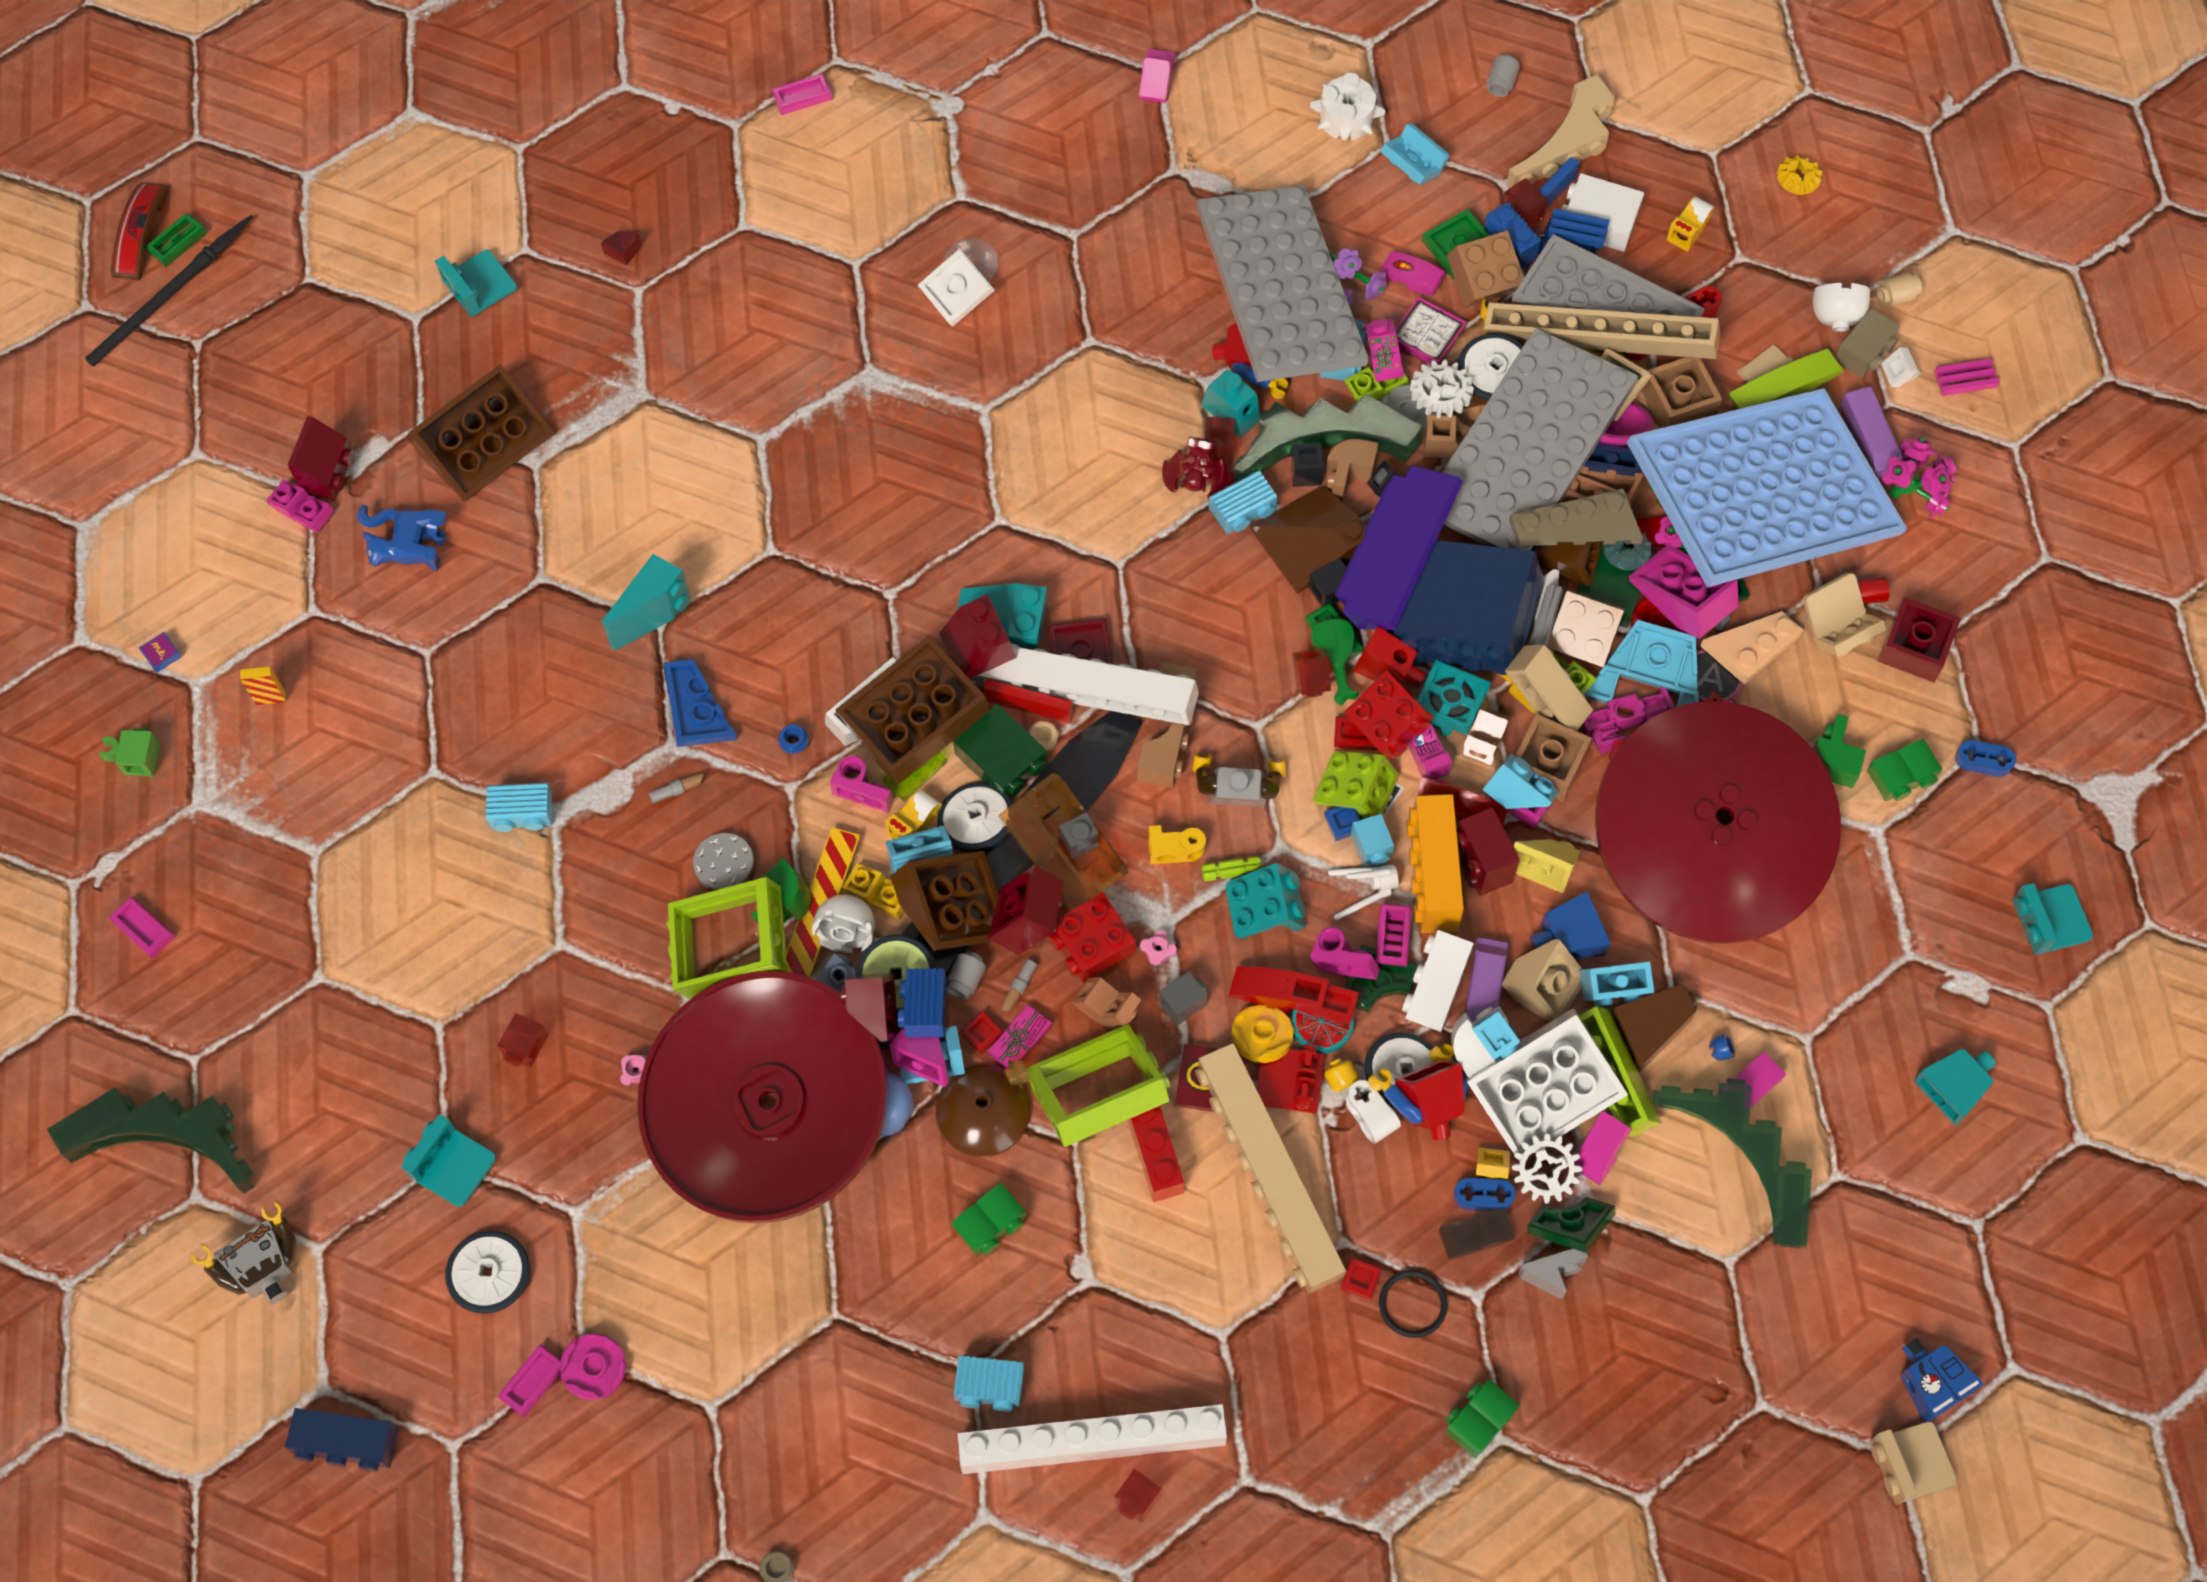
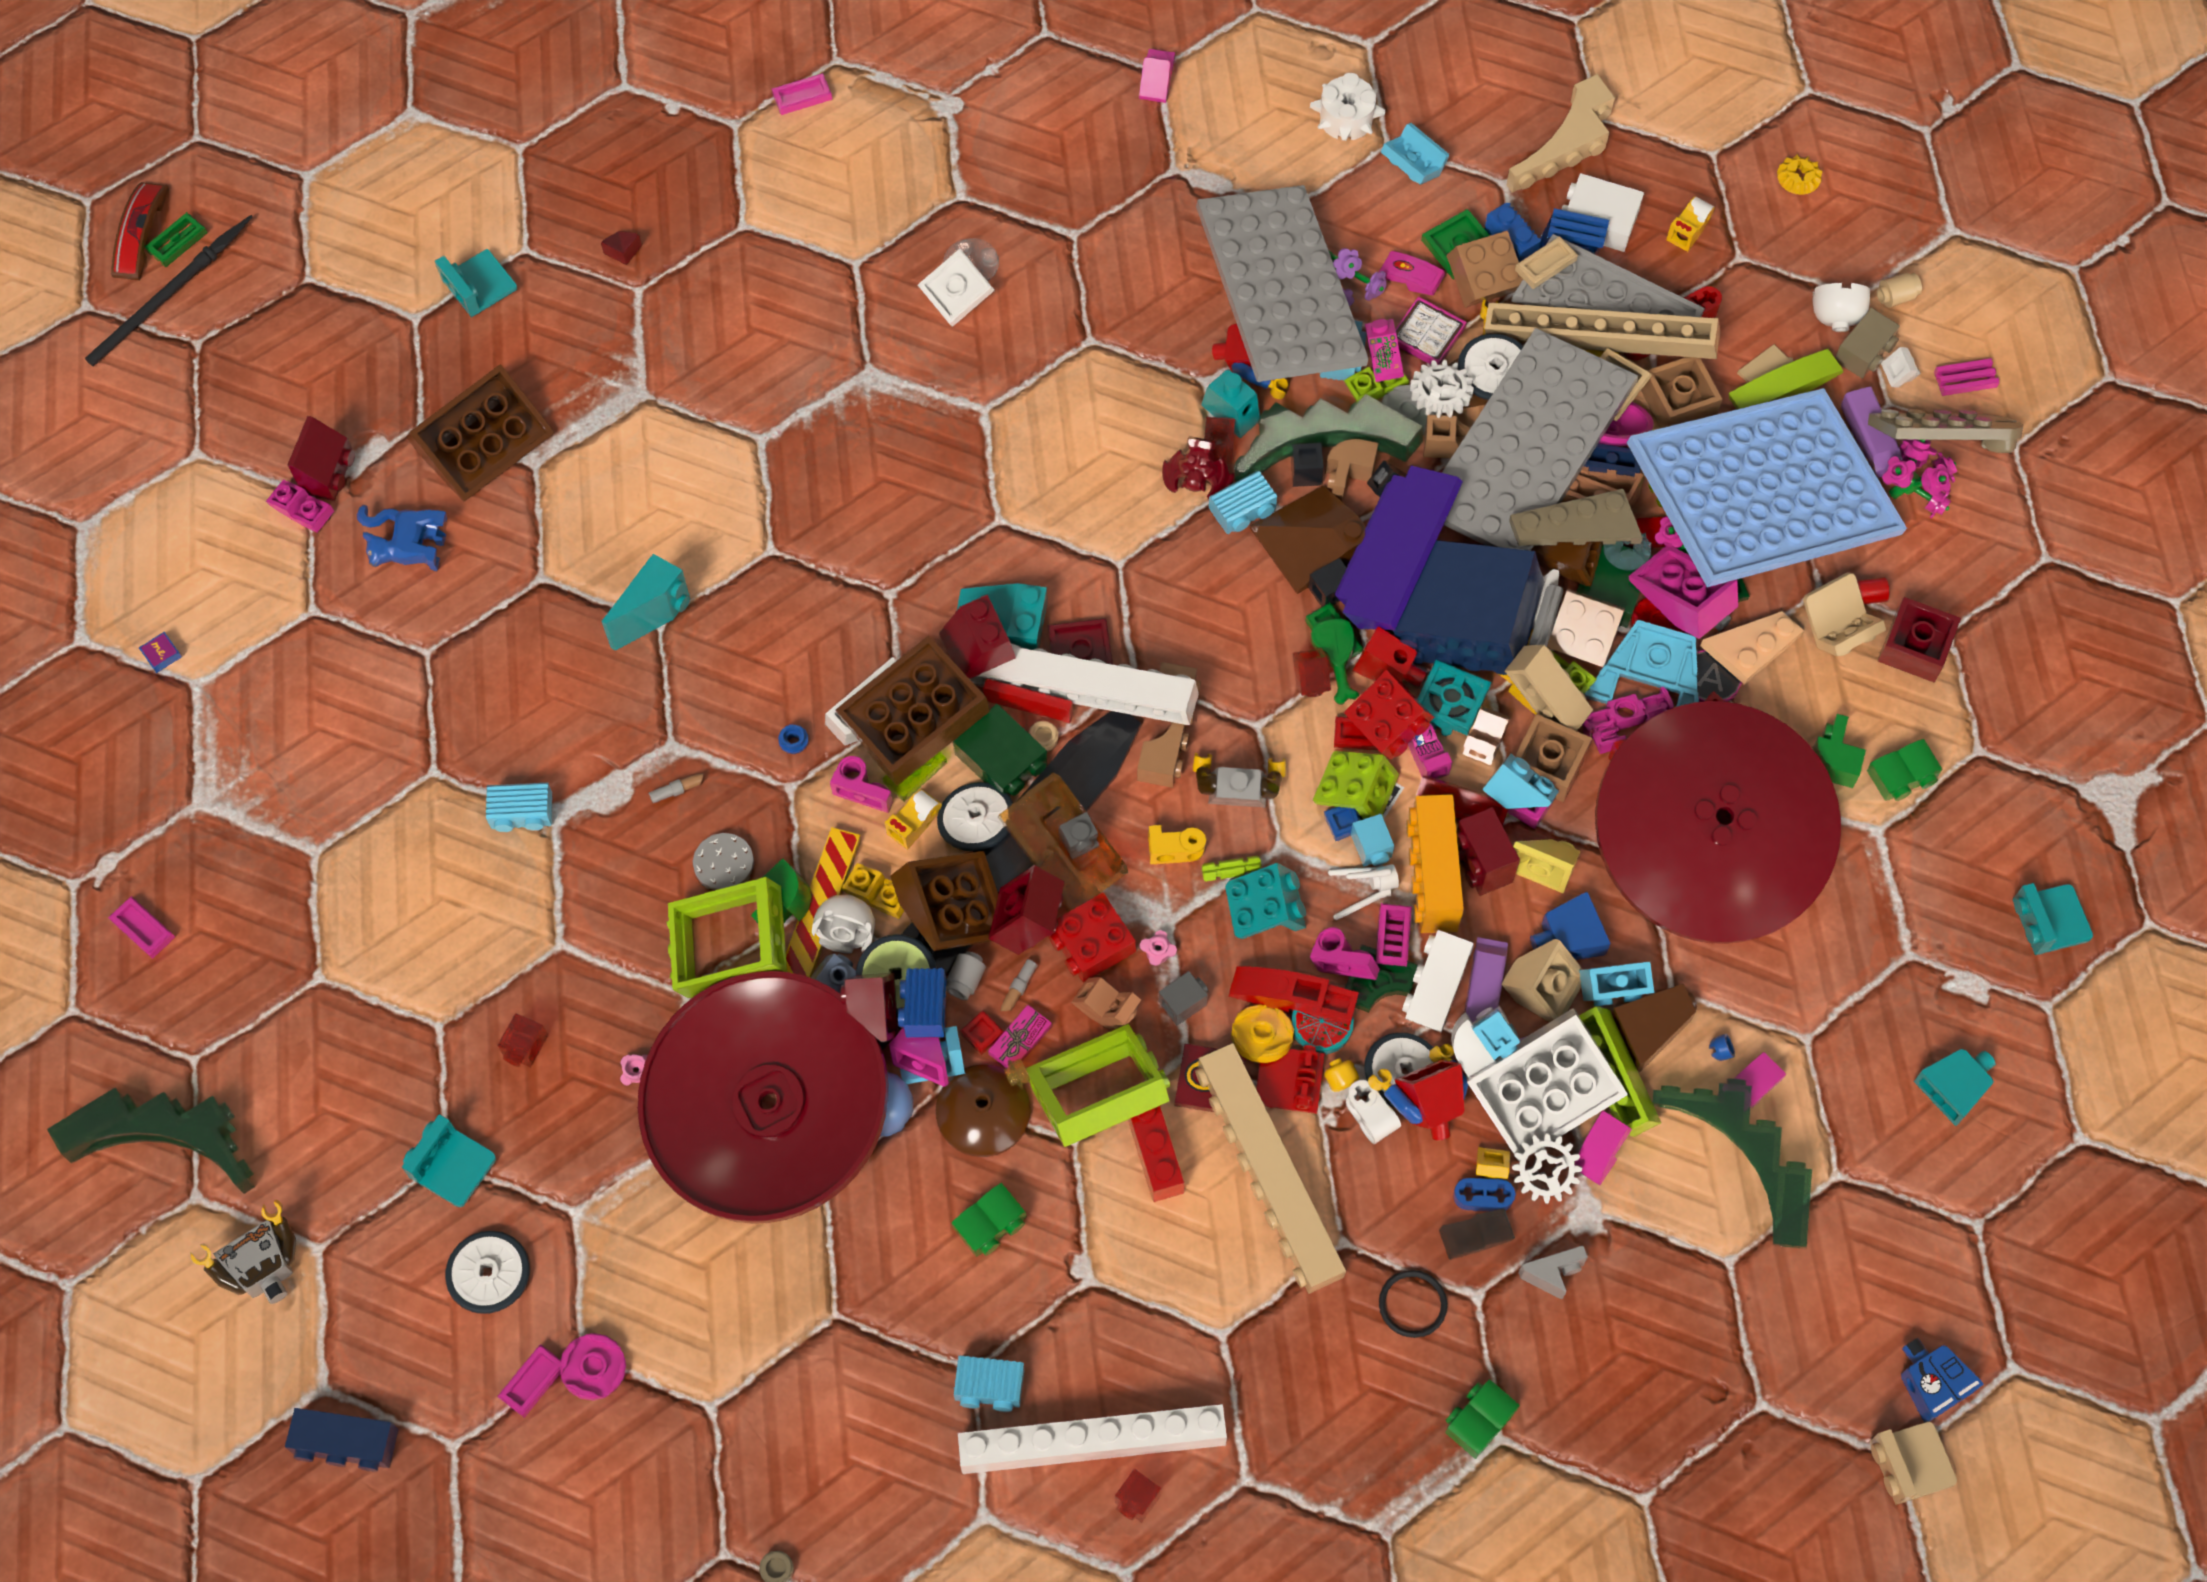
bright green brick [99,728,160,777] -> none
yellow tile [240,666,286,705] -> none
blue wing [663,659,737,747] -> none
medium azure brick [885,825,953,874] -> none
red tile [1340,1257,1382,1300] -> none
light grey brick [1486,54,1520,97] -> none
clear red brick [1502,178,1547,226] -> none
dark green tile [1527,1197,1616,1253] -> none
blue tile [1535,157,1580,213] -> none
blue beam [1955,740,2016,776] -> none
none -> tan tile [1515,236,1578,289]
none -> dark tan plate [1868,409,2024,453]

